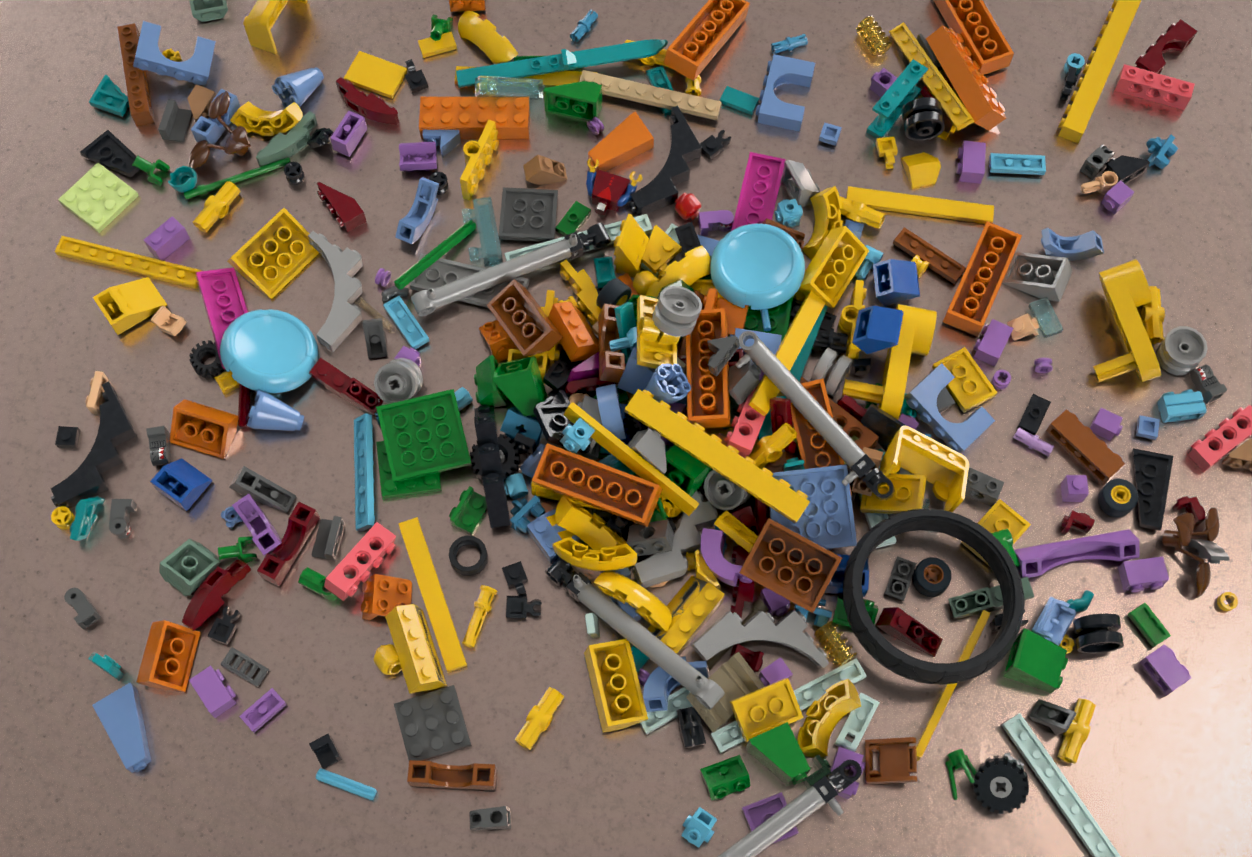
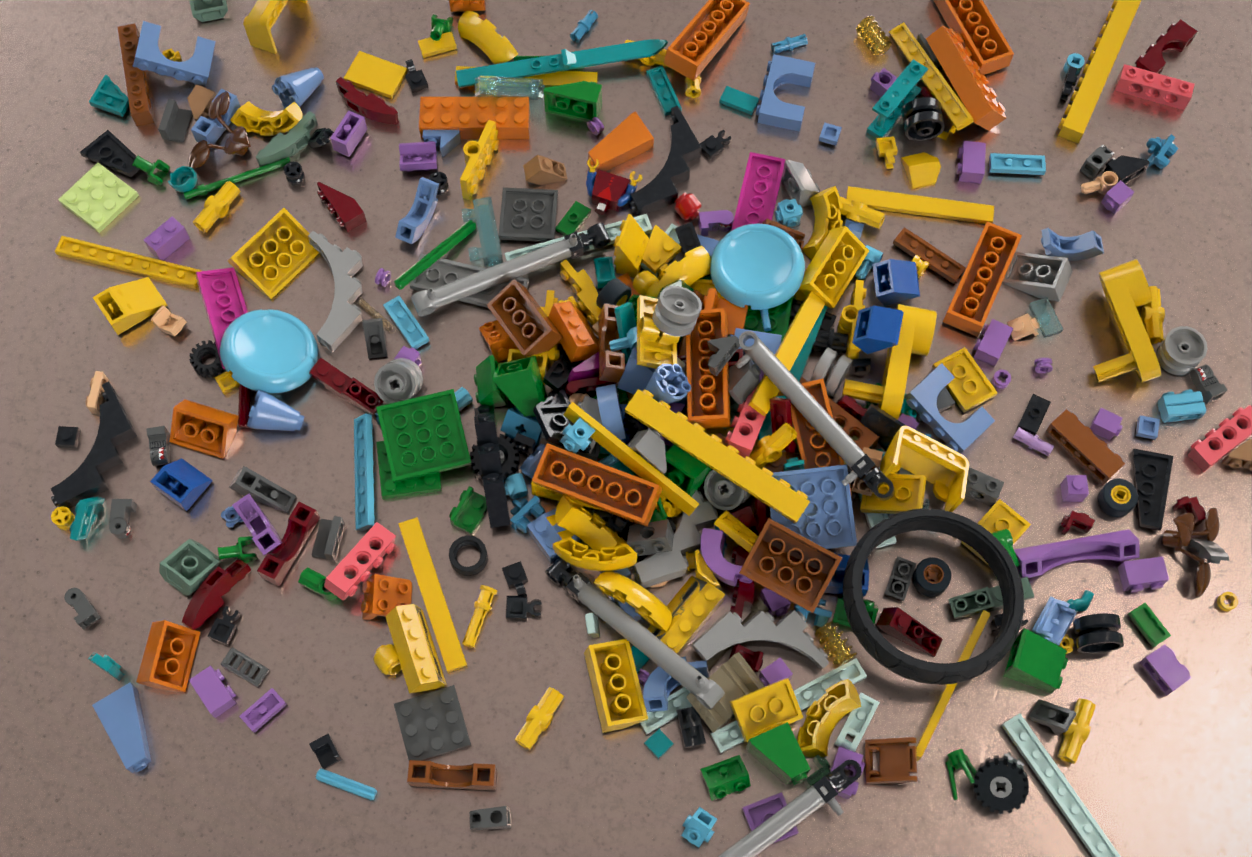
dark grey arm [381,286,409,303] -> none
tan plate [579,70,722,120] -> none
none -> teal tile [644,729,674,759]

